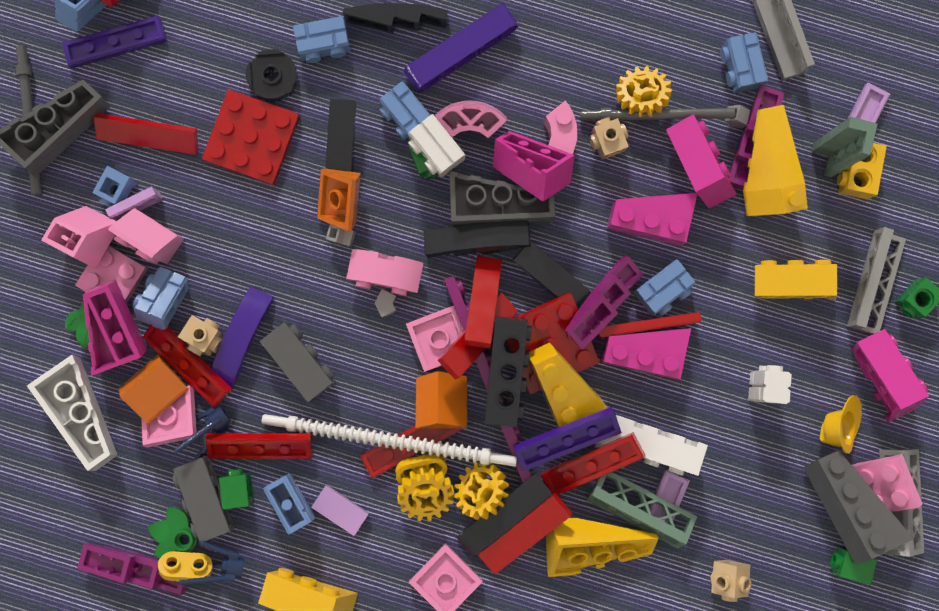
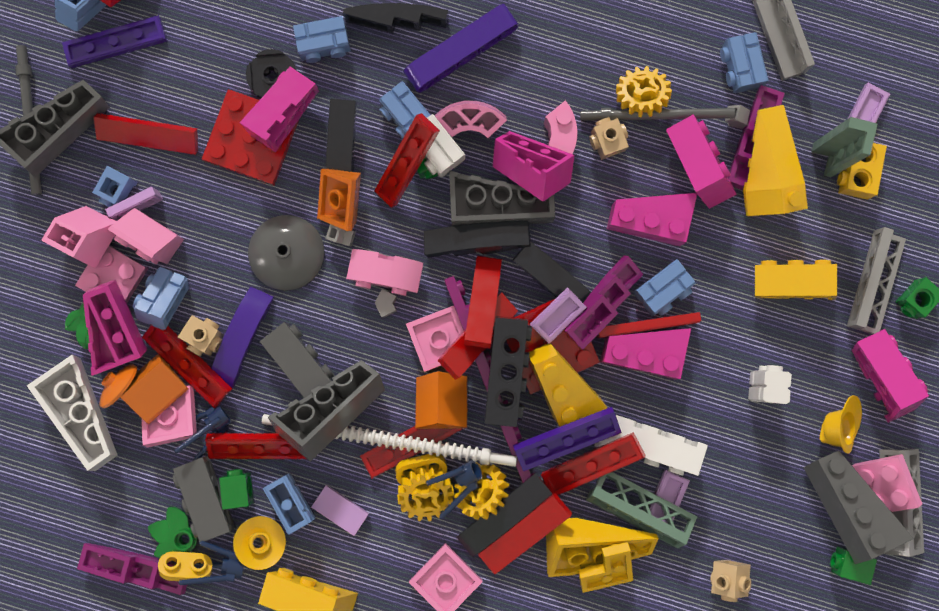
none -> orange dish [99,364,137,408]
none -> yellow dish [233,516,286,570]
none -> dark pink wedge [240,67,319,153]
none -> dark grey dish [248,215,325,291]
none -> dark grey wedge [268,360,385,462]
none -> red tile [374,113,440,208]
none -> dark blue plant [426,460,482,519]
none -> lavender tile [530,287,587,344]
none -> yellow plate [578,542,633,593]

